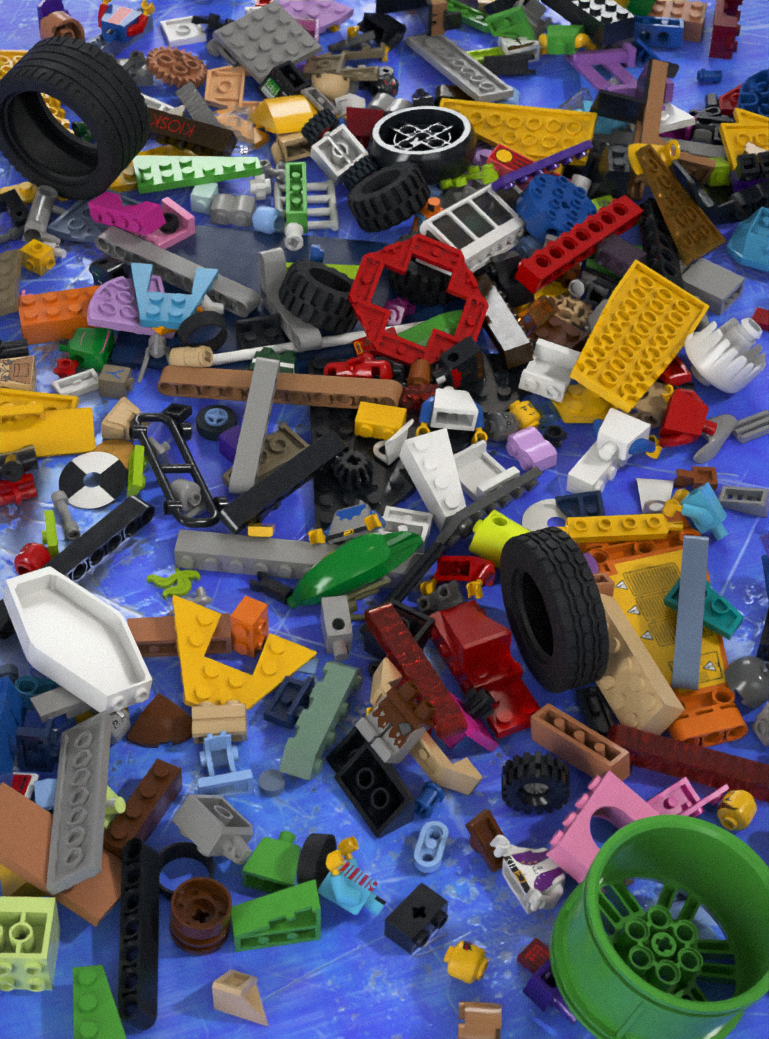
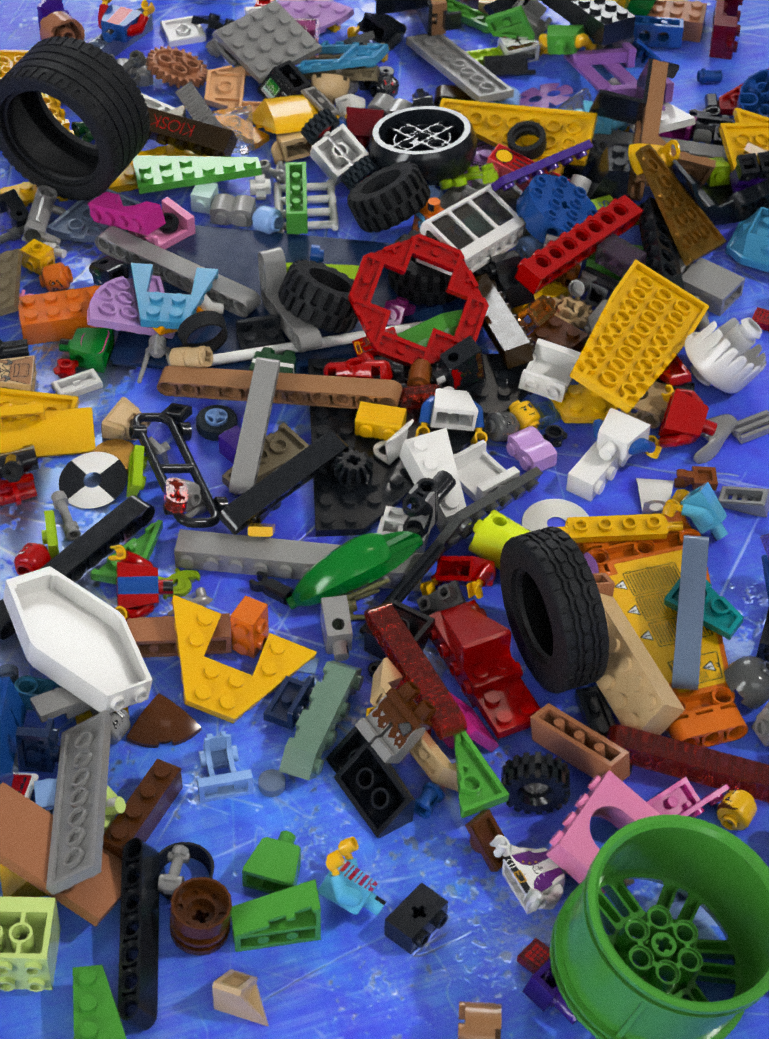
dark tan brick [98,364,135,399] -> none
light grey hinge [172,794,253,865] -> none
tan brick [192,700,248,744] -> none
white bush [285,223,304,251] -> none
black tyre [297,833,337,896] -> none
torso [308,499,386,545] -> none
light blue plate [413,821,449,873] -> none
yellow head [444,940,489,984] -> none
black gear [463,687,496,720] -> none
dark blue wing [555,490,605,518] -> none
none -> orange head [39,262,73,292]
none -> bright green wing [90,520,163,585]
none -> torso [108,545,173,621]
none -> light grey bar [158,845,190,895]
none -> clear red beam [163,478,189,513]
none -> dark azure wing [296,40,389,74]
none -> black connector [402,470,456,538]
none -> bright green wing [453,724,510,818]
none -> black tyre [507,121,547,160]
none -> medium lavender piece [519,83,573,108]

